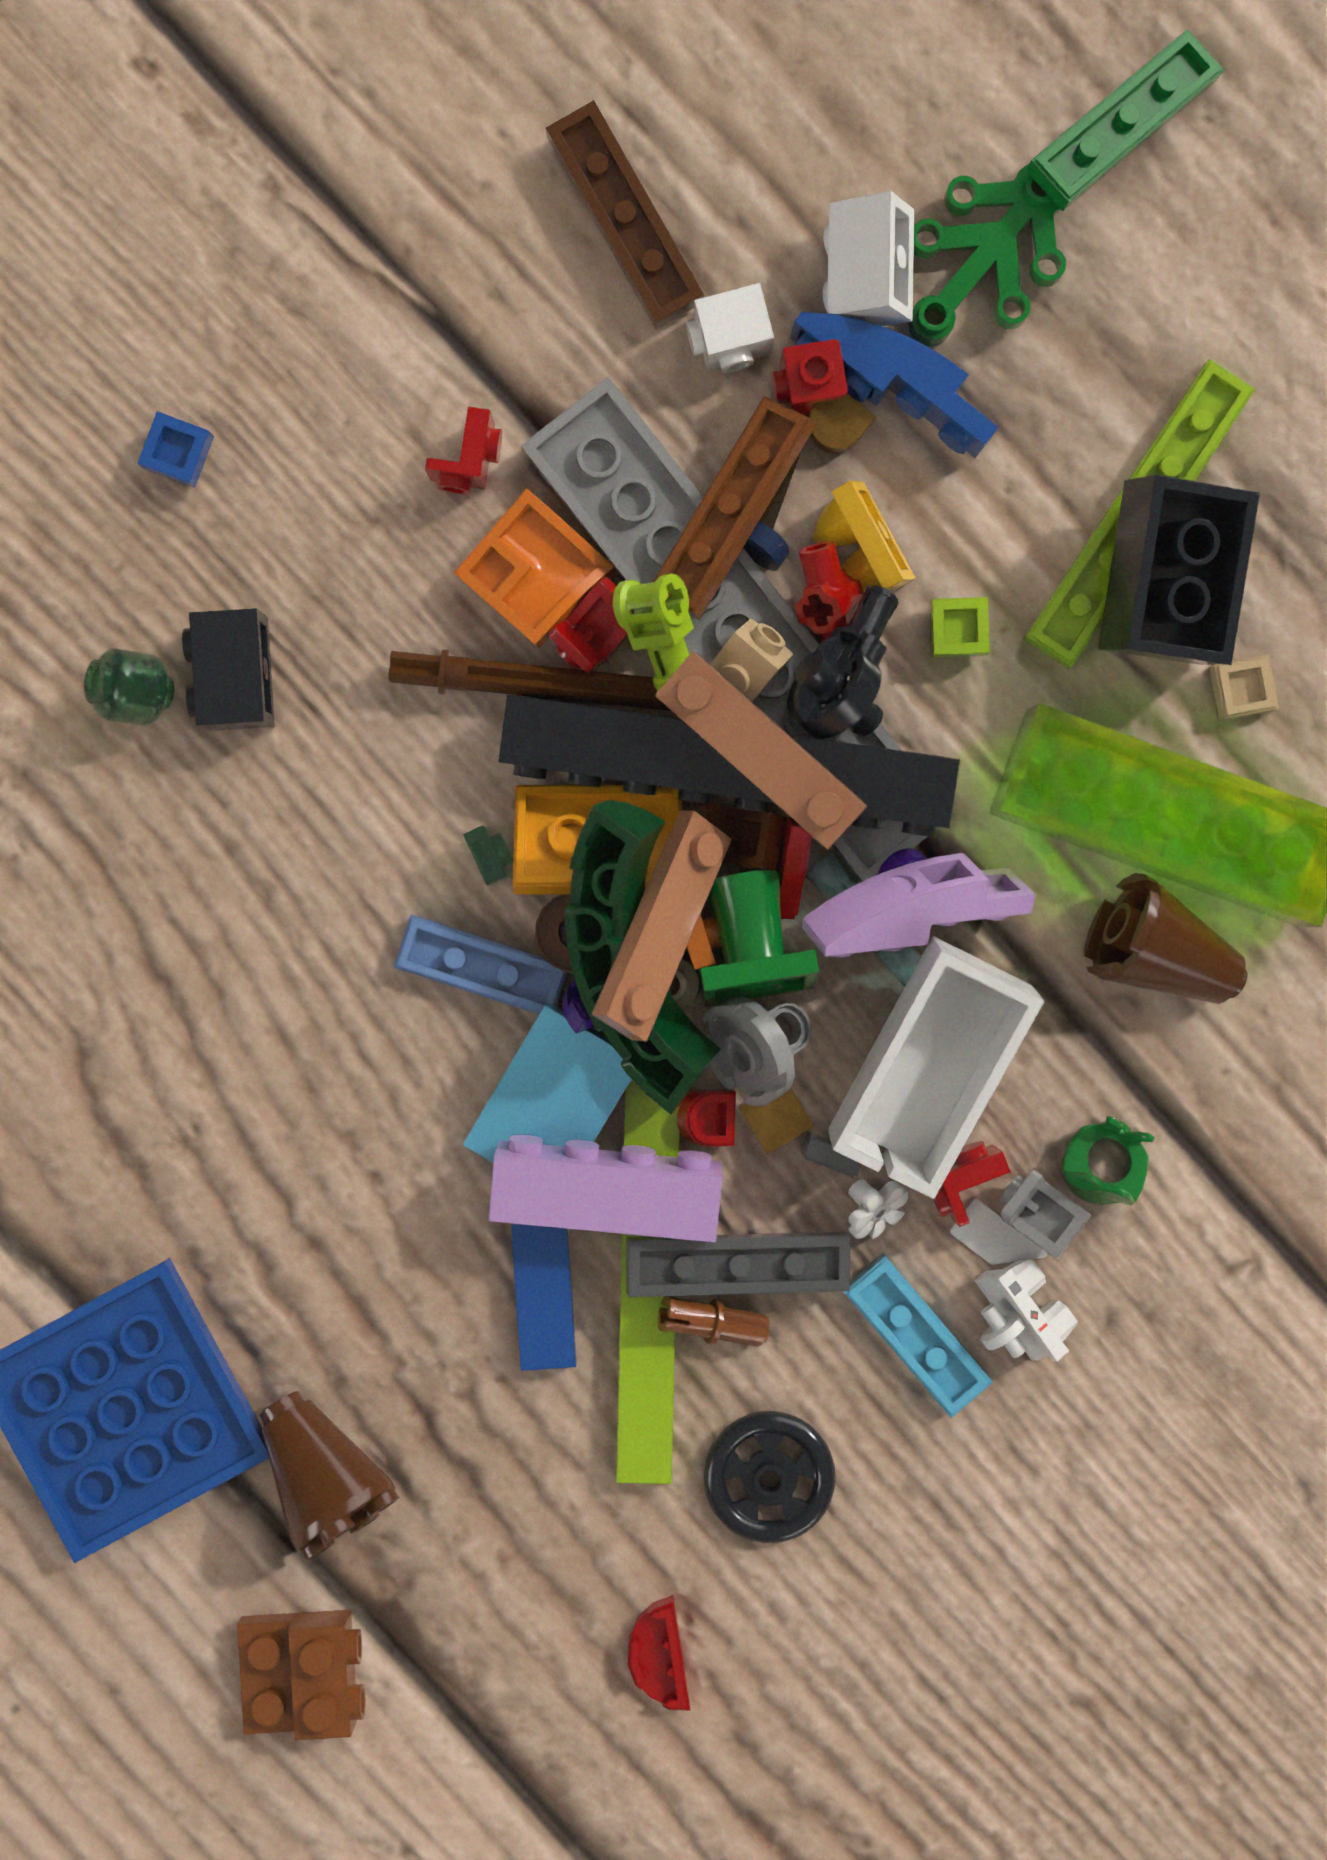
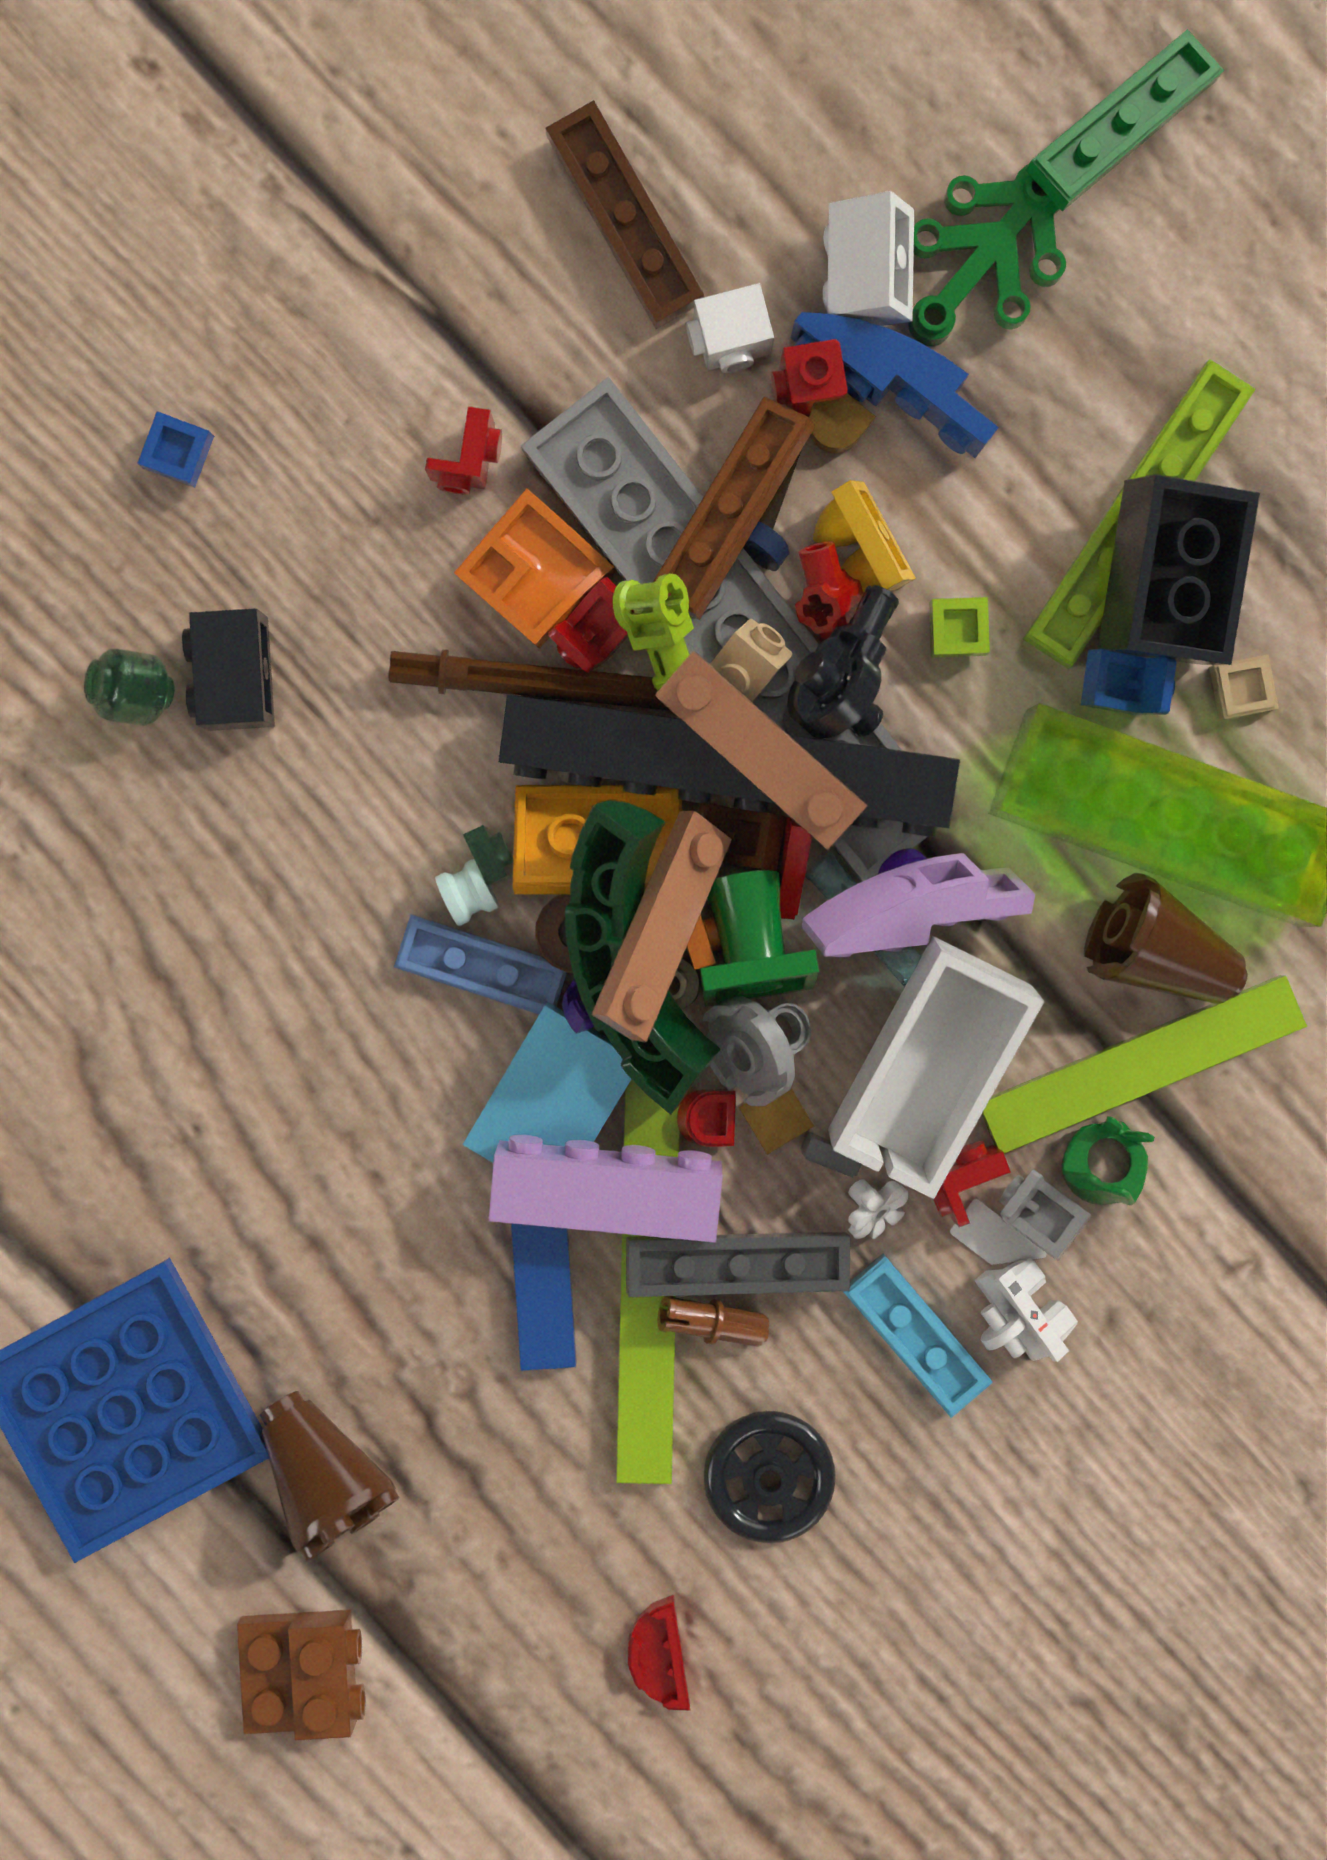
none -> light aqua wheel [435,858,499,926]
none -> lime tile [982,975,1307,1154]
none -> blue bracket [1080,649,1177,715]

